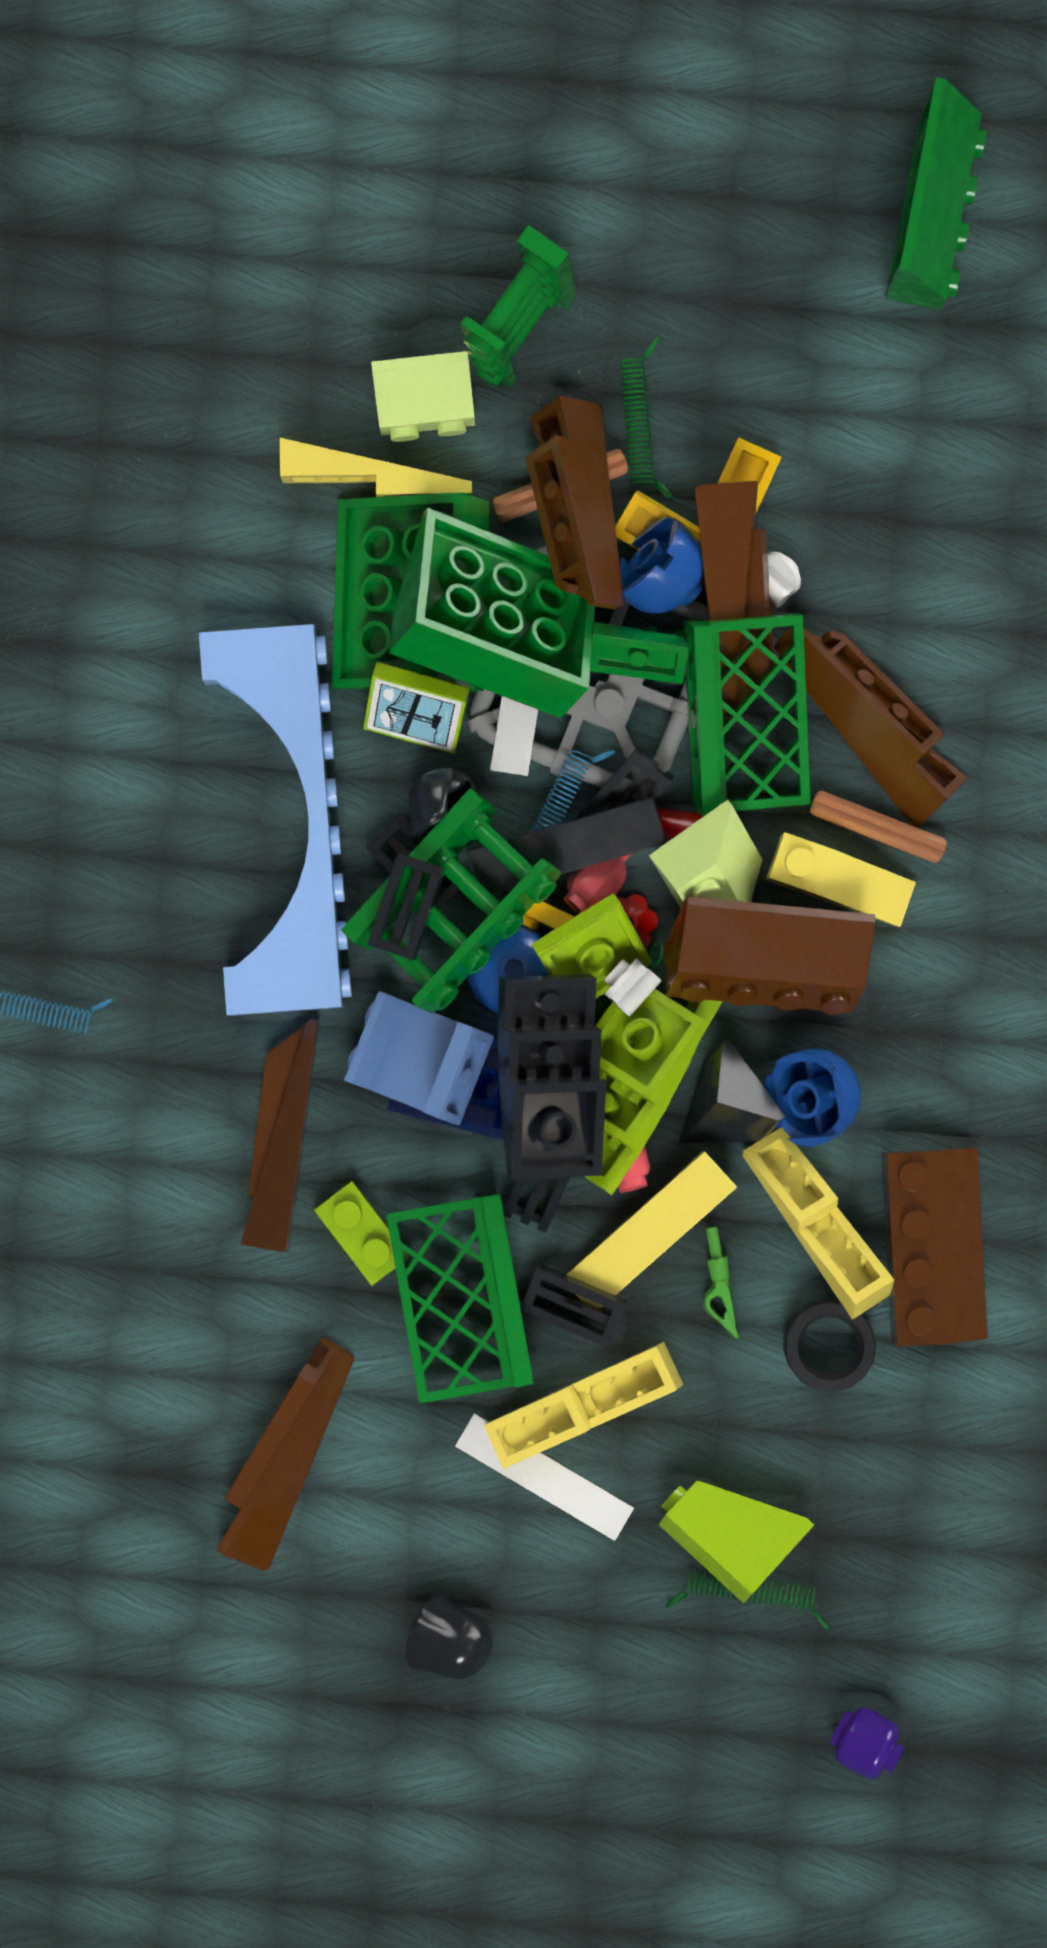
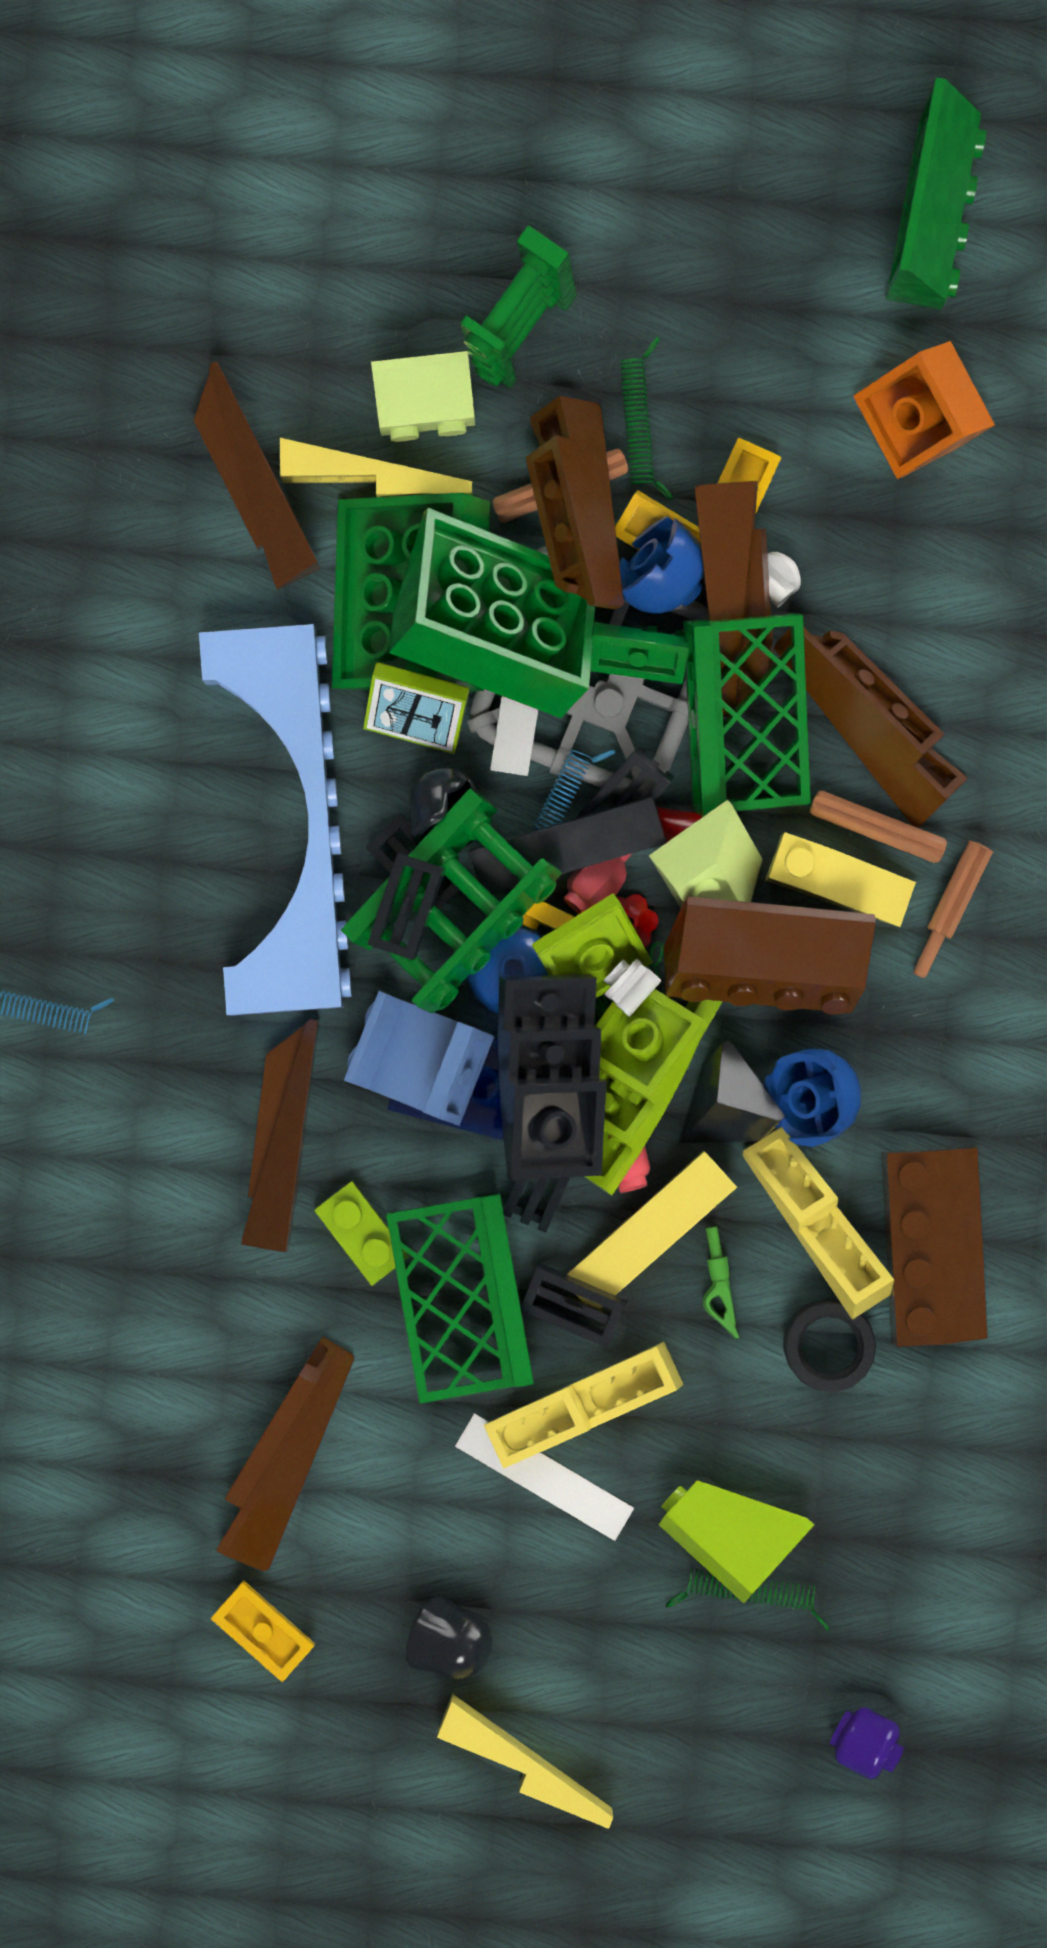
none -> reddish brown wedge [193,361,320,590]
none -> yellow plate [211,1580,315,1682]
none -> light yellow slope [437,1694,613,1829]
none -> orange slope [853,341,995,479]
none -> nougat axle [913,840,994,978]

